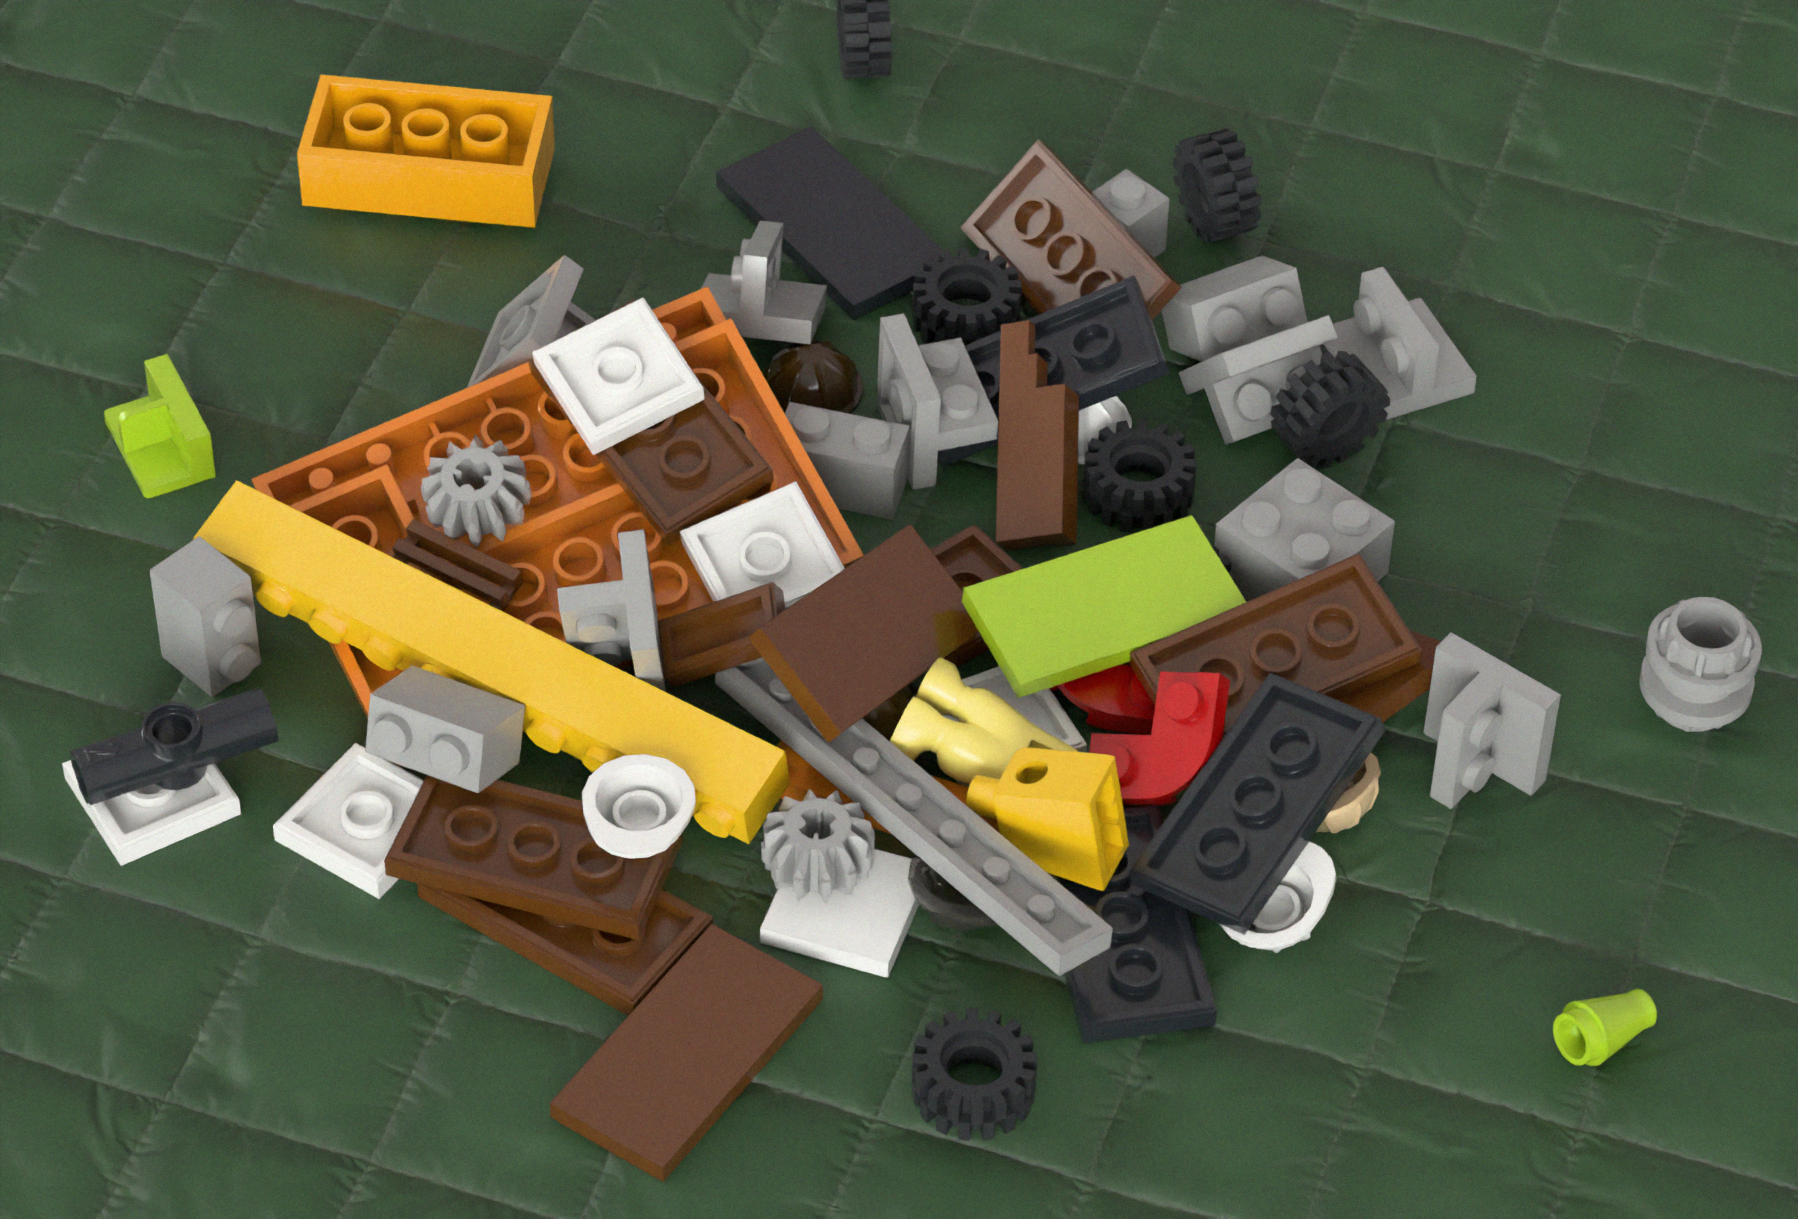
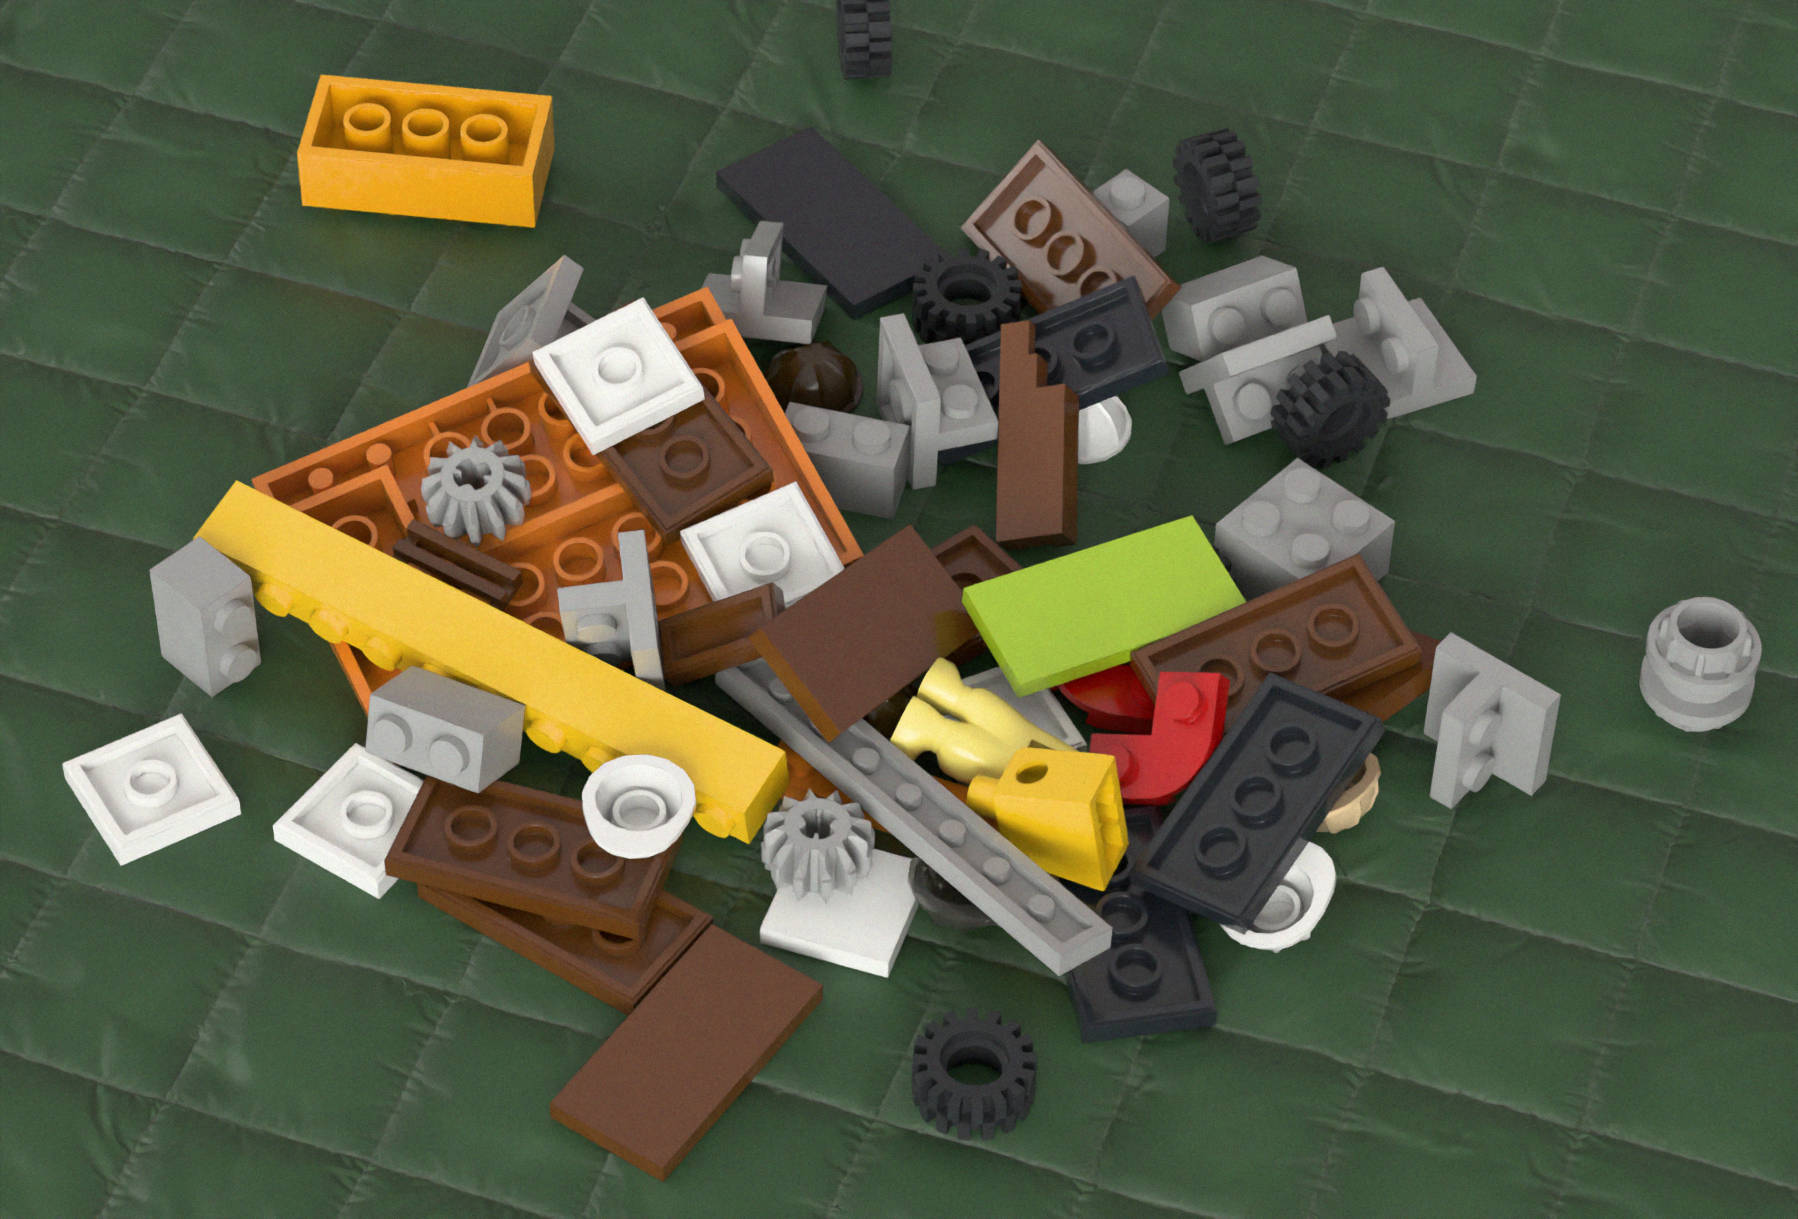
black piece [69,688,279,805] -> none
lime panel [104,354,216,498] -> none
black tyre [1083,419,1197,534] -> none
lime cone [1553,989,1657,1066] -> none

